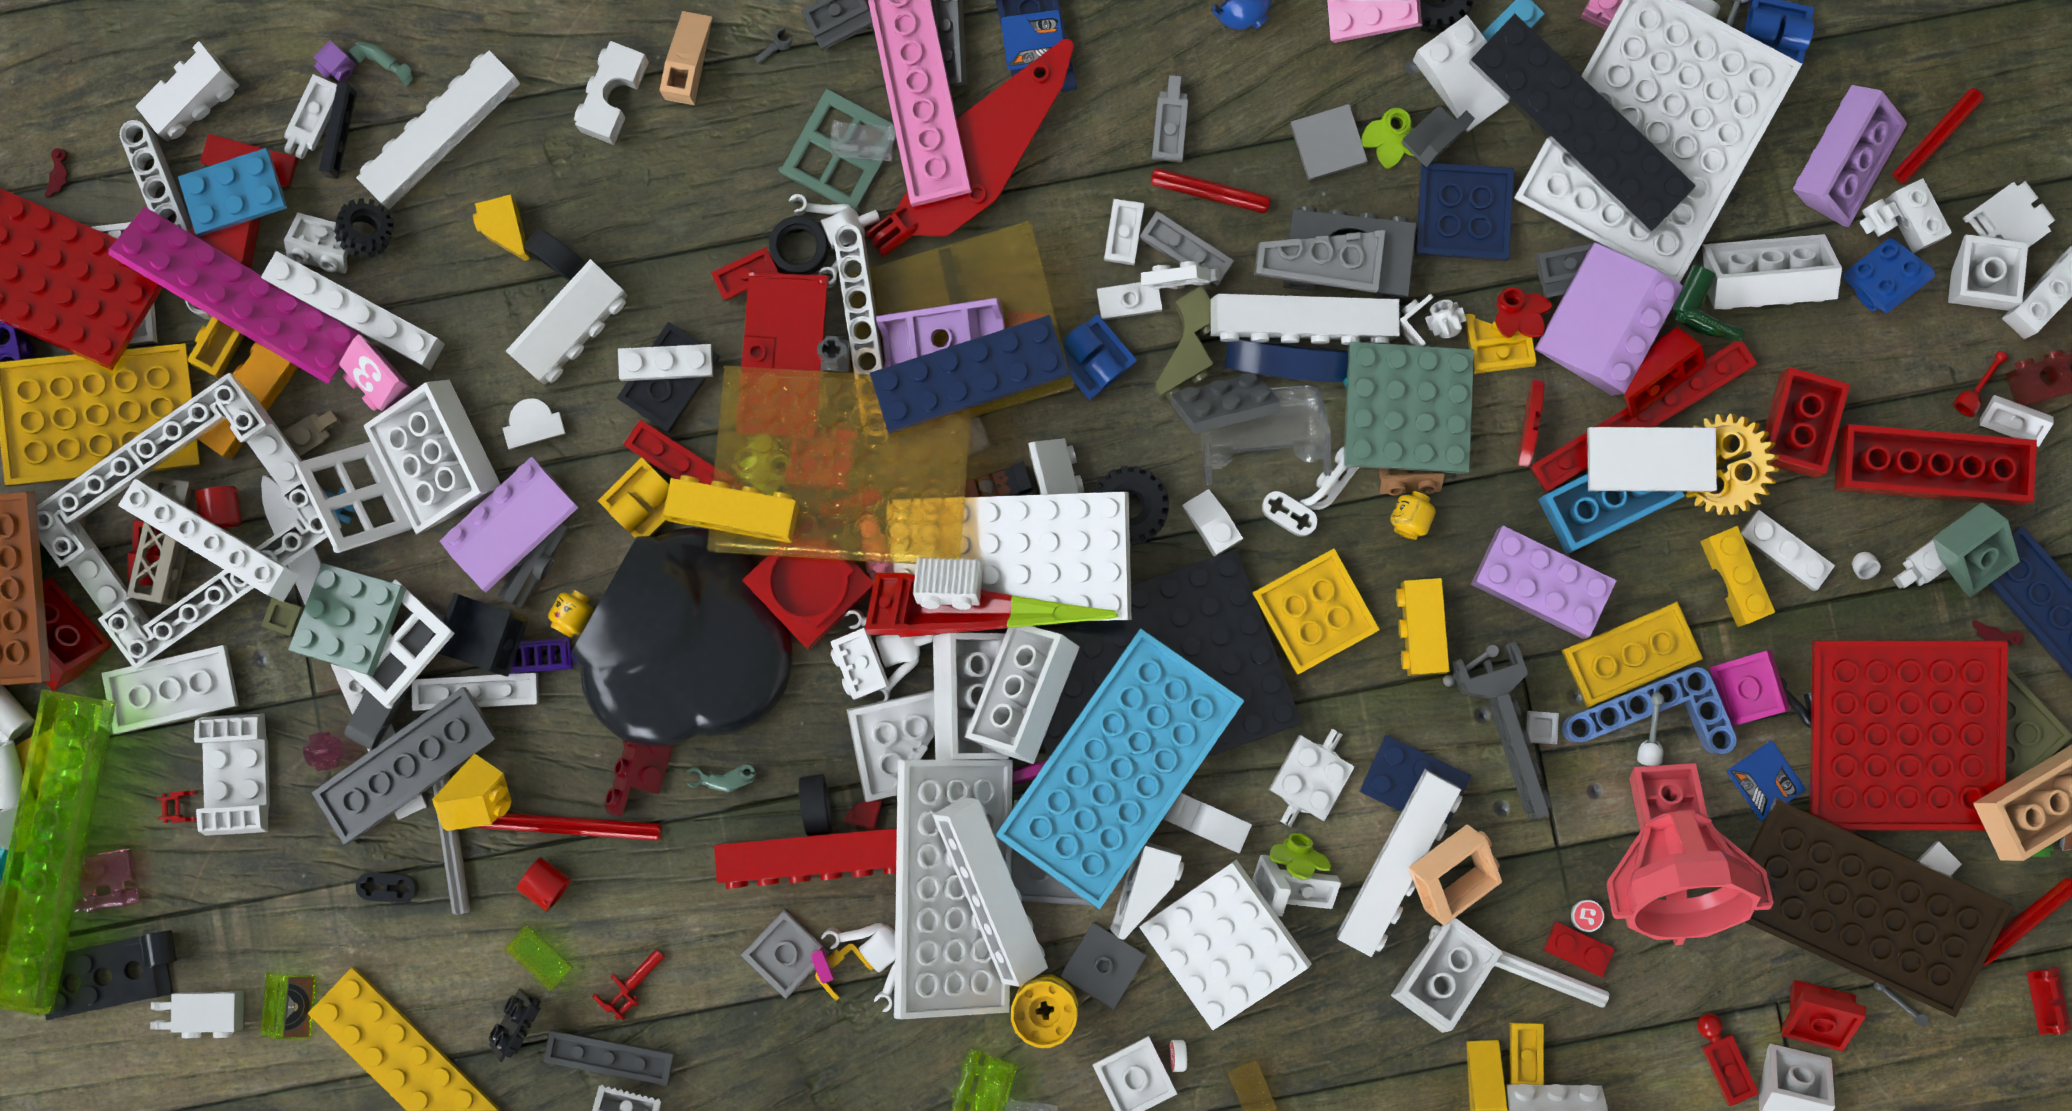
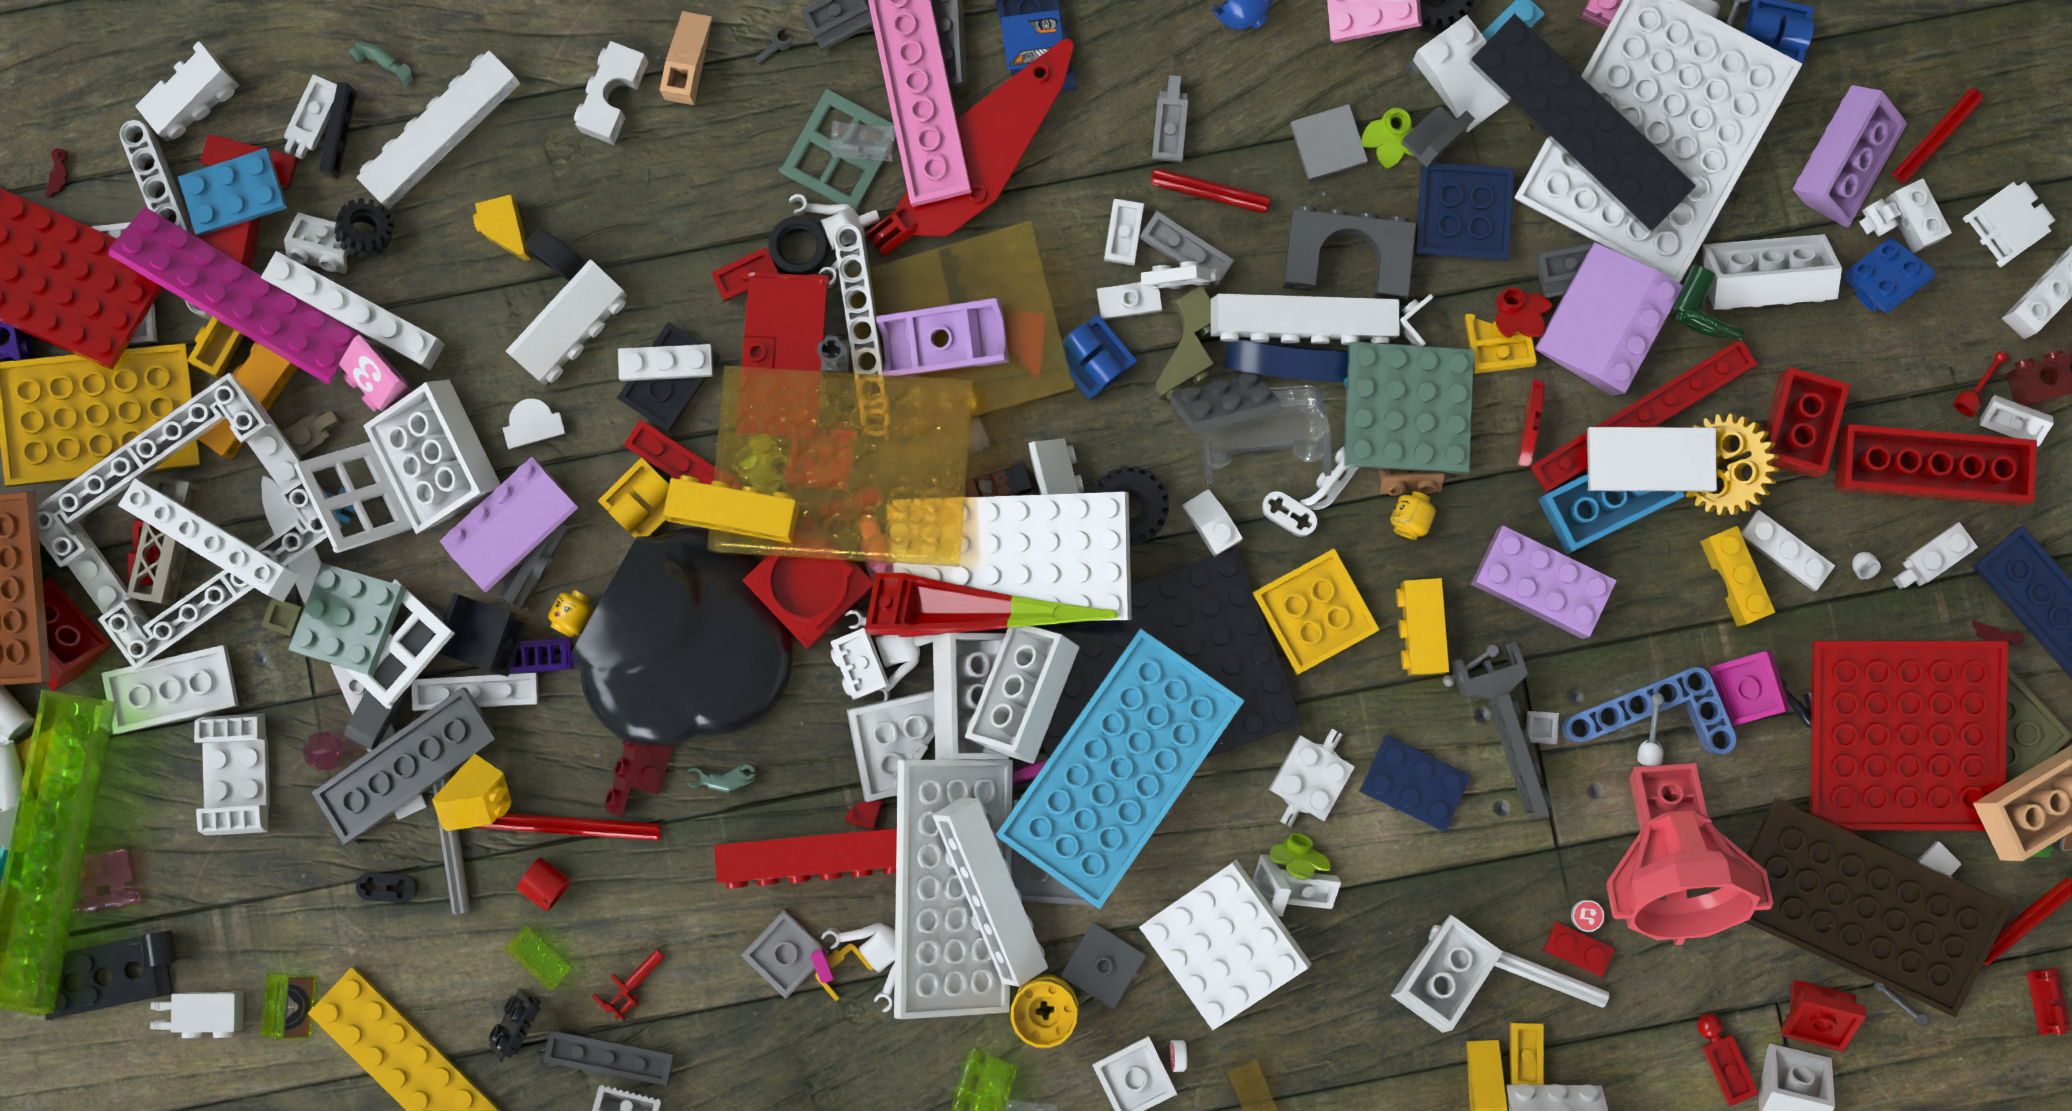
red piece [156,790,197,823] -> none
red piece [195,486,242,529] -> none
medium lavender plate [313,40,357,82] -> none
black tyre [798,774,832,836] -> none
dark blue plate [870,315,1069,434] -> none
white brick [913,557,983,610] -> none
white slope [1110,842,1184,940] -> none
white piece [1164,793,1252,853] -> none
light grey wing [1254,230,1385,293] -> none
white brick [1336,769,1463,957] -> none
light nougat window [1408,824,1502,926] -> none
white gear [1425,300,1467,338] -> none
yellow tile [1562,602,1703,708] -> none
red slope [1624,327,1706,418] -> none
blue sticker [1727,741,1806,820] -> none
sand green slope [1933,502,2020,598] -> none
white slope [1948,234,2028,311] -> none

